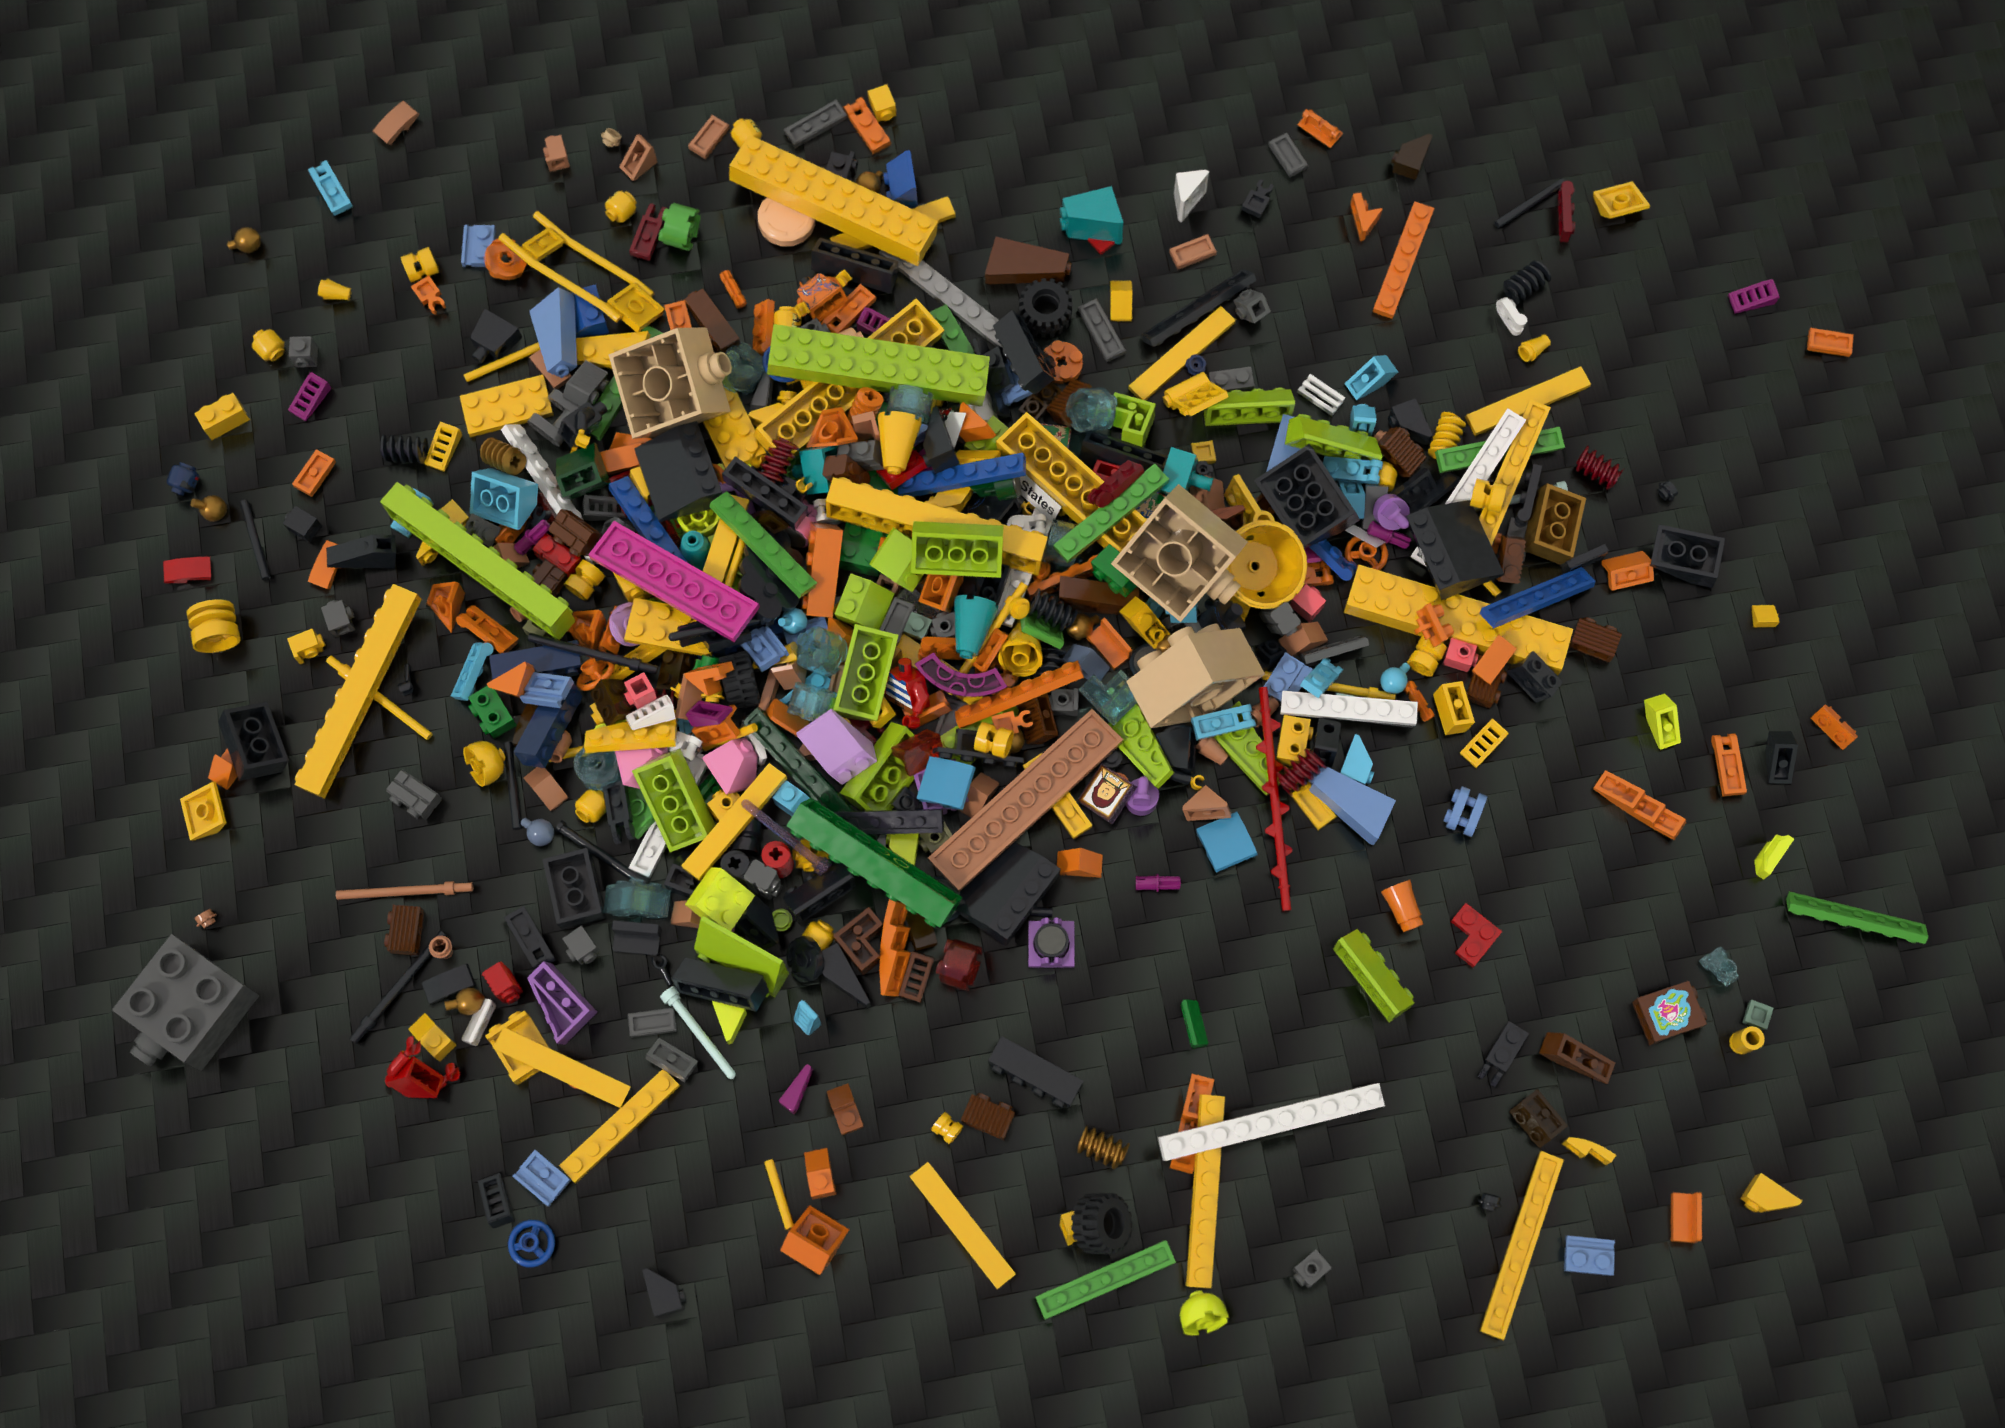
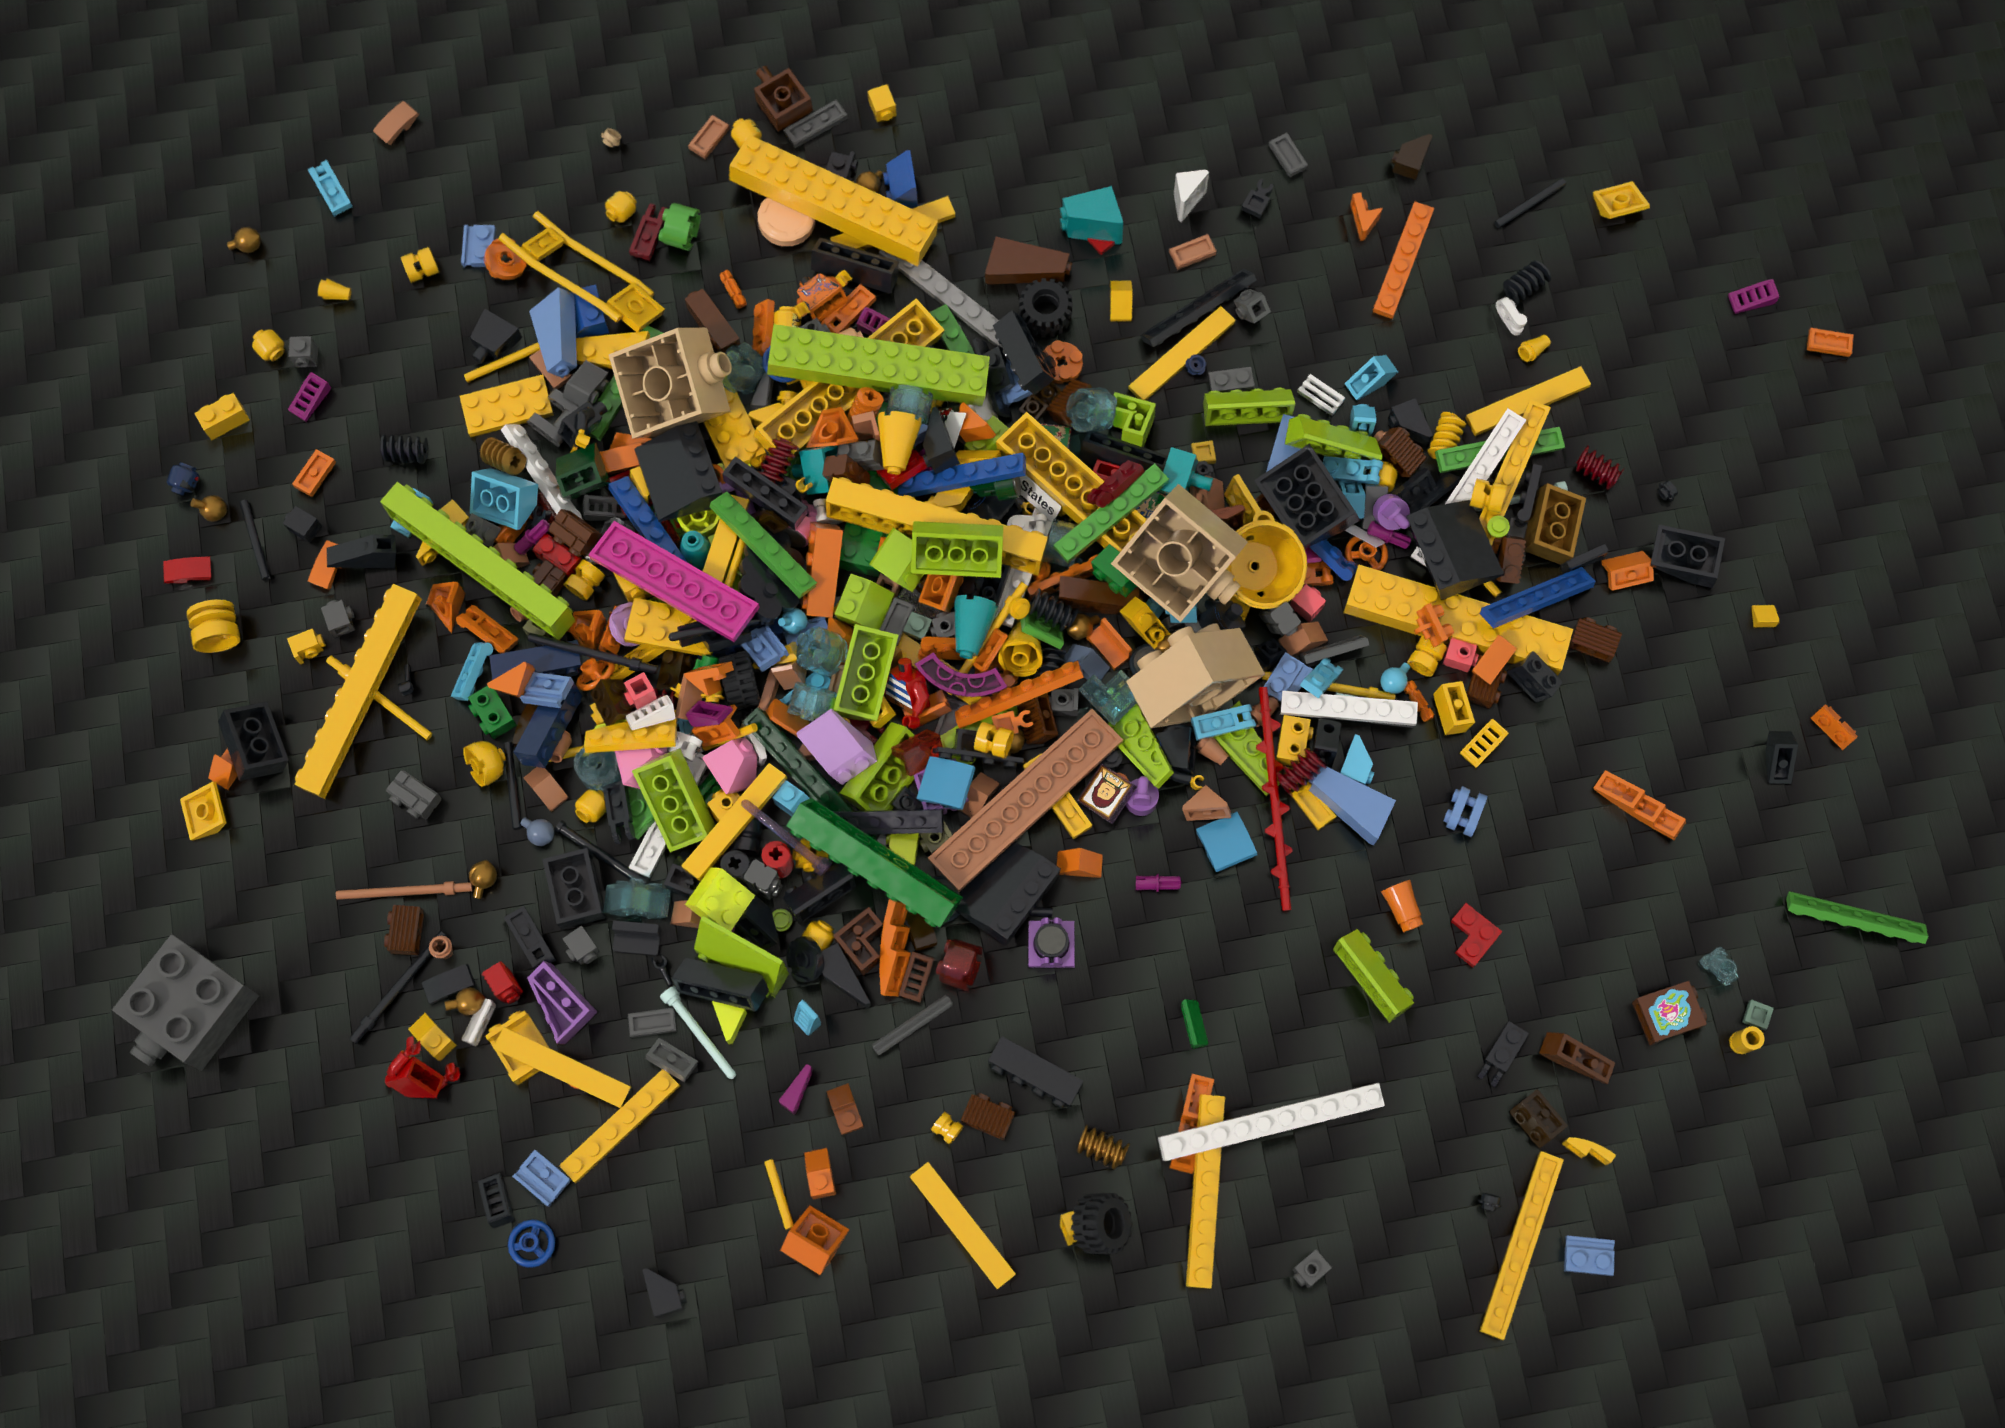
nougat plate [194,909,217,929] -> none
orange plate [411,275,446,315] -> none
yellow slope [424,422,462,472] -> none
nougat brick [543,135,570,172] -> none
nougat slope [619,134,657,181] -> none
orange plate [664,300,692,330] -> none
orange plate [843,97,891,154] -> none
bright green plate [1035,1240,1176,1320] -> none
dark grey tile [1078,298,1126,362] -> none
yellow piece [1163,372,1229,416] -> none
neon yellow cylinder [1180,1291,1229,1336] -> none
orange hinge [1297,109,1343,148] -> none
dark red hinge [1558,180,1575,242] -> none
neon yellow slope [1644,693,1681,750] -> none
orange panel [1671,1192,1702,1243] -> none
orange plate [1711,733,1747,796] -> none
yellow slope [1740,1173,1802,1213] -> none
neon yellow slope [1754,834,1794,880] -> none
none -> pearl gold piece [469,860,497,899]
none -> reddish brown brick [754,66,813,132]
none -> dark grey axle [872,995,953,1055]
none -> lime plate [1487,516,1510,538]

